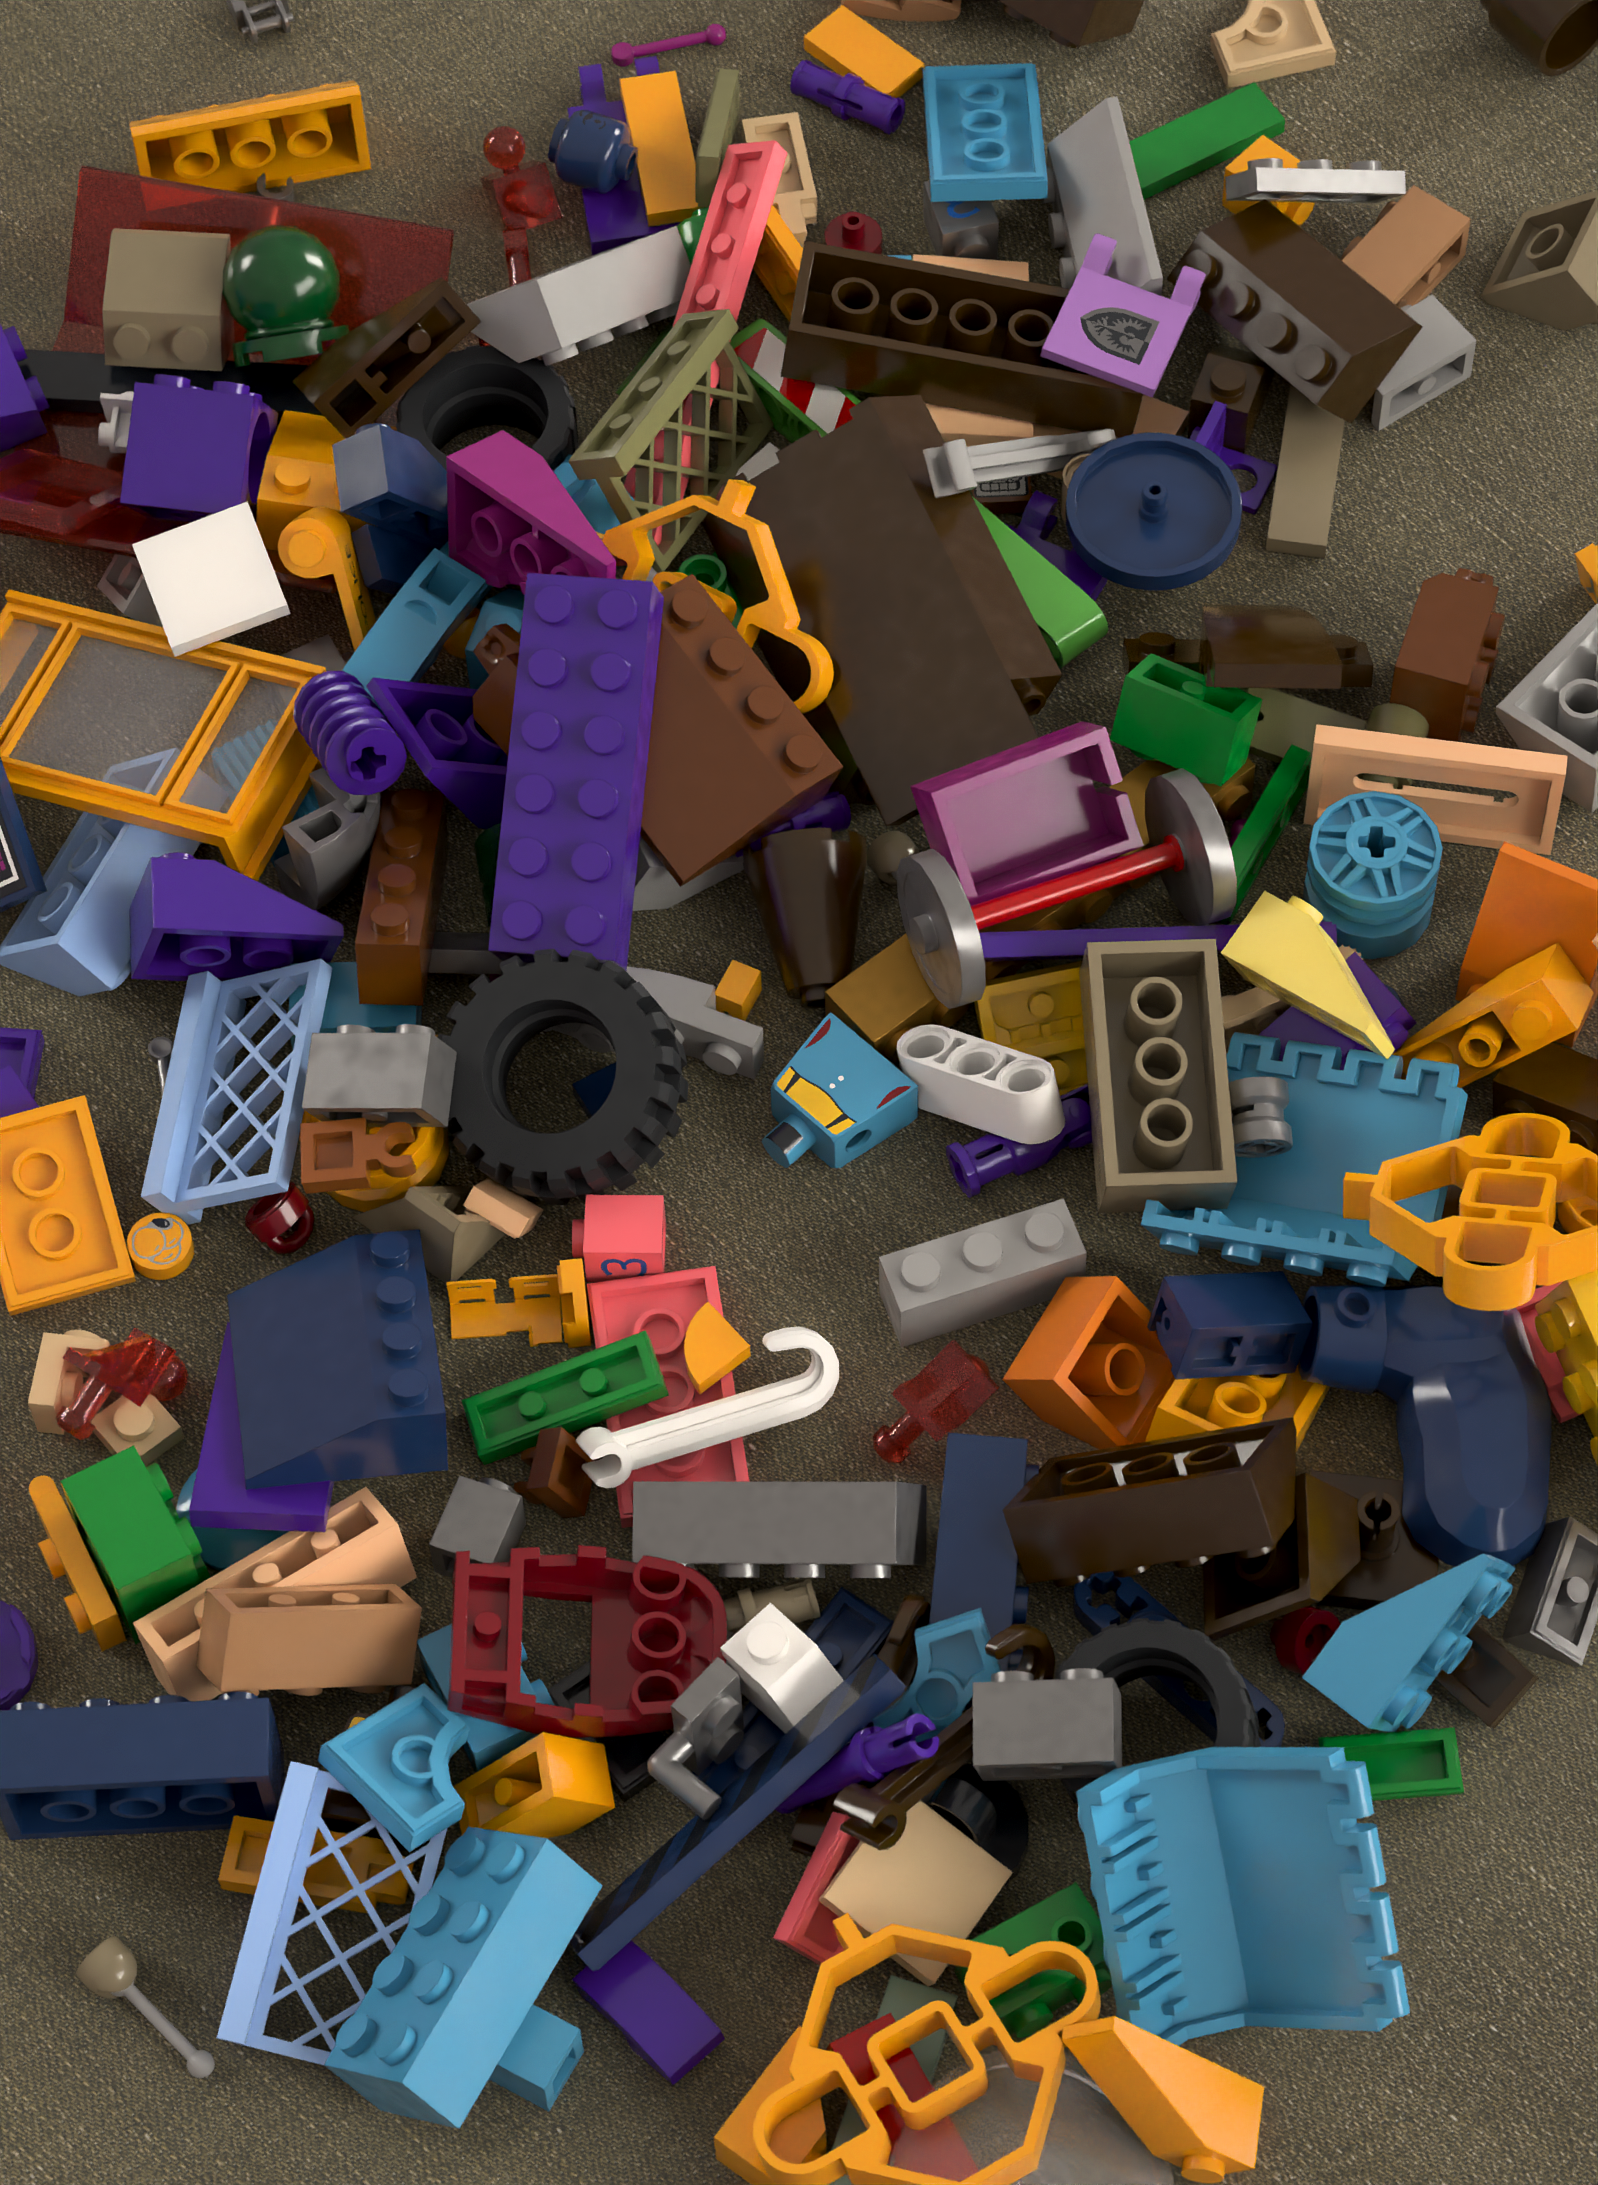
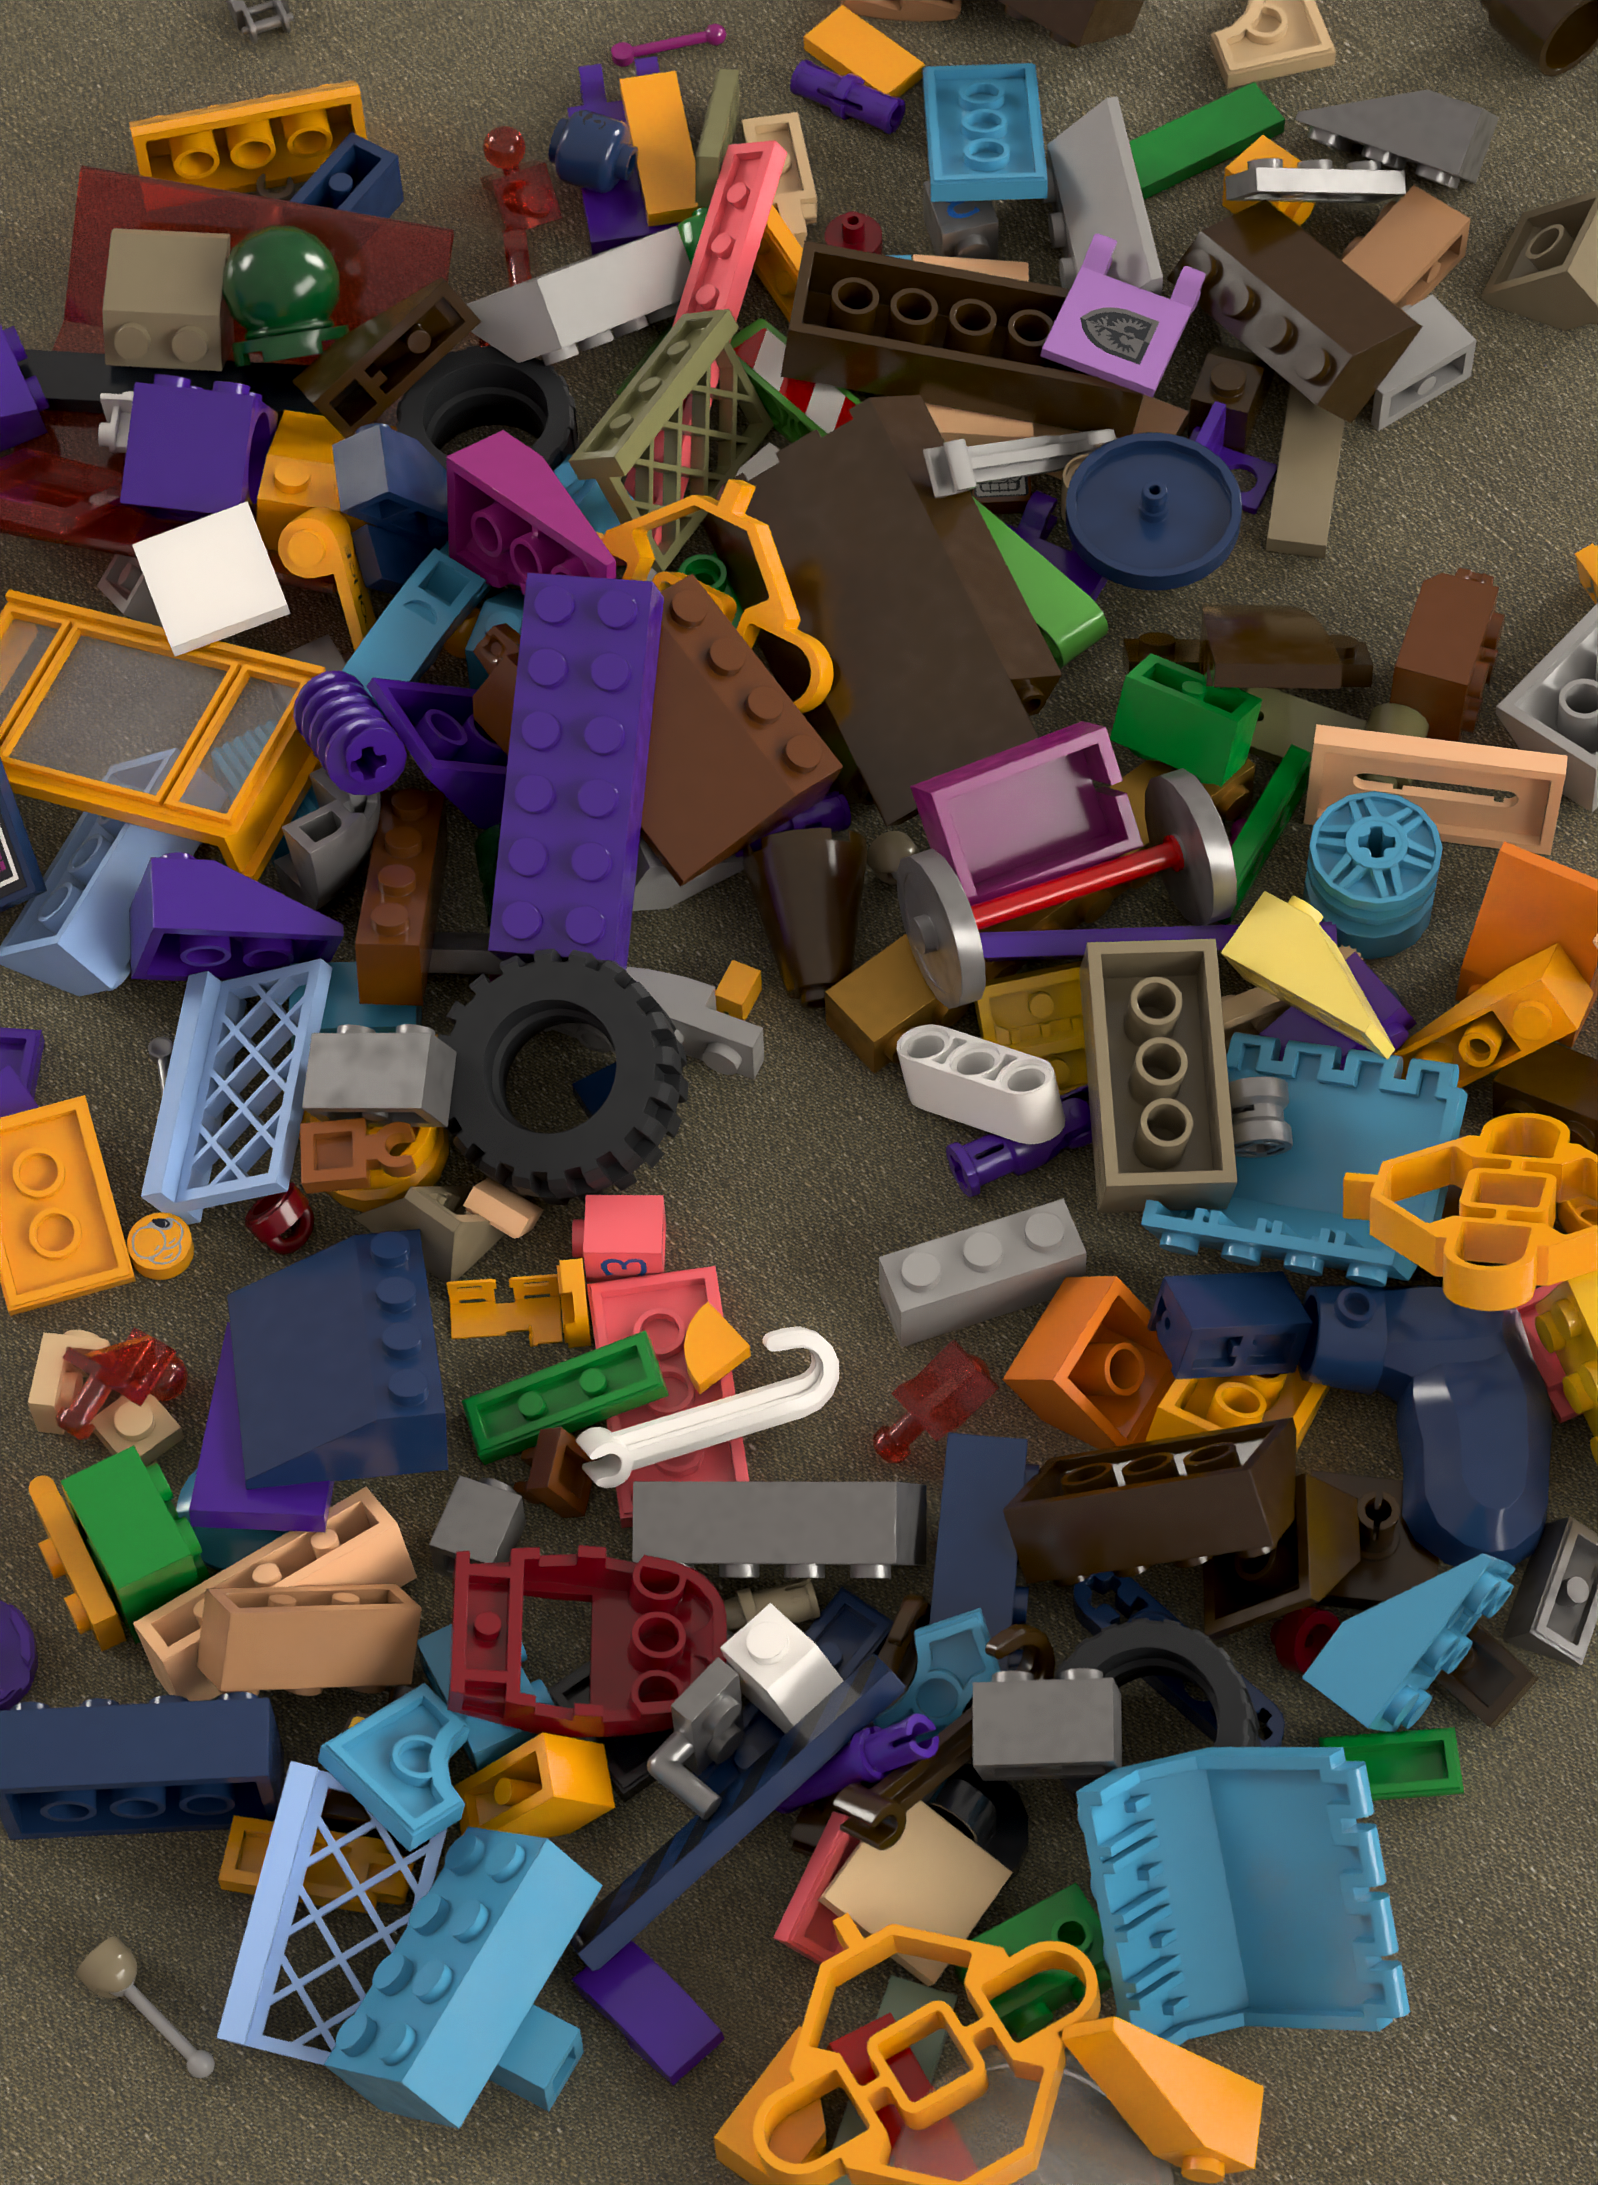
dark azure torso [762,1012,918,1168] -> none
none -> dark blue brick [283,132,404,274]
none -> flat silver slope [1296,89,1499,189]

